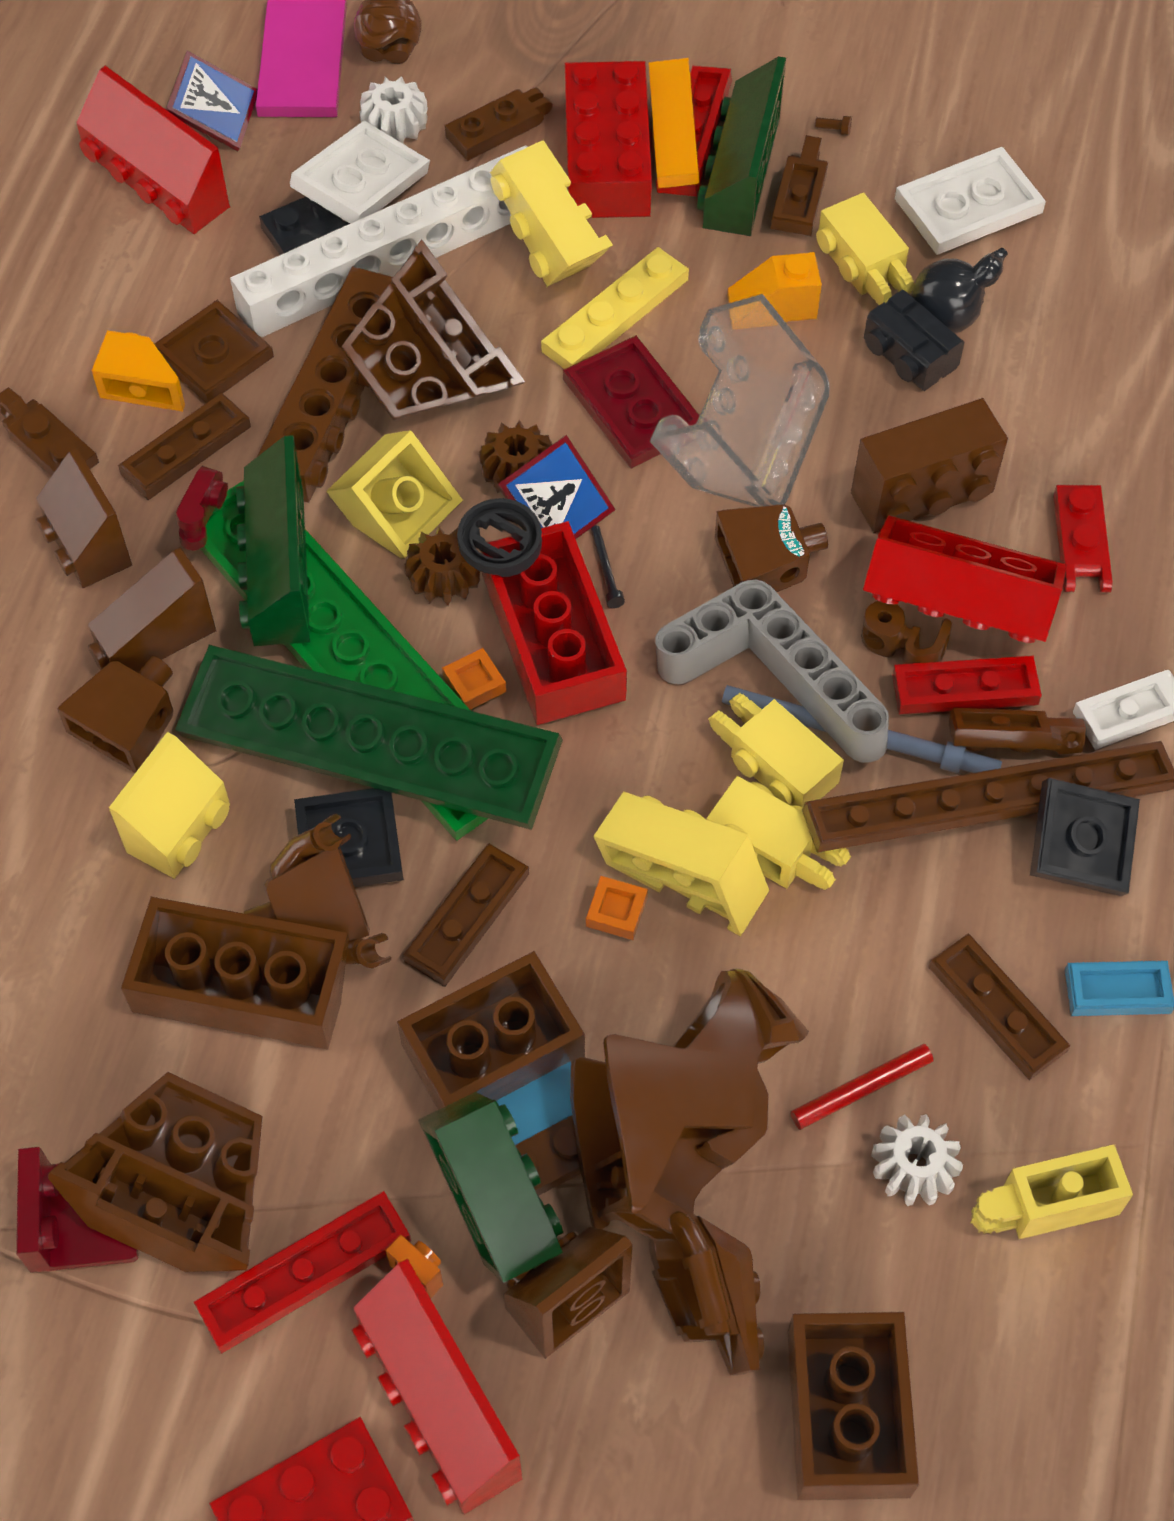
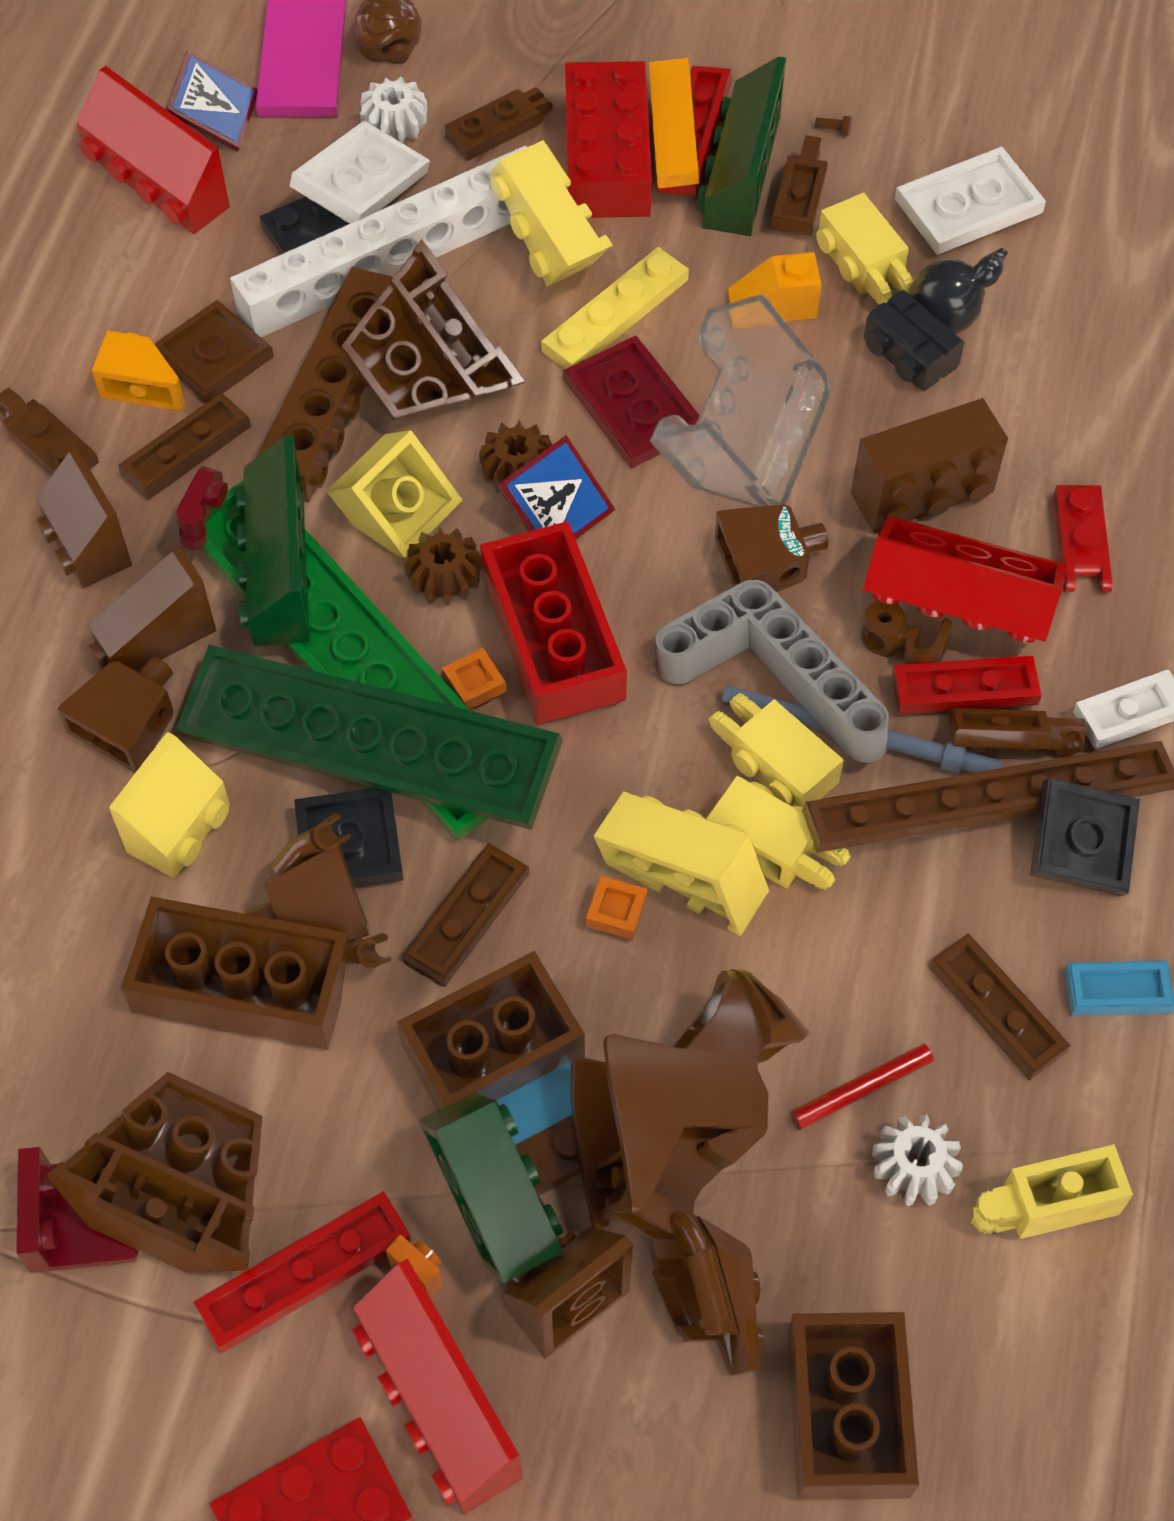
black piece [457,498,542,577] -> none
black piece [591,525,625,608] -> none

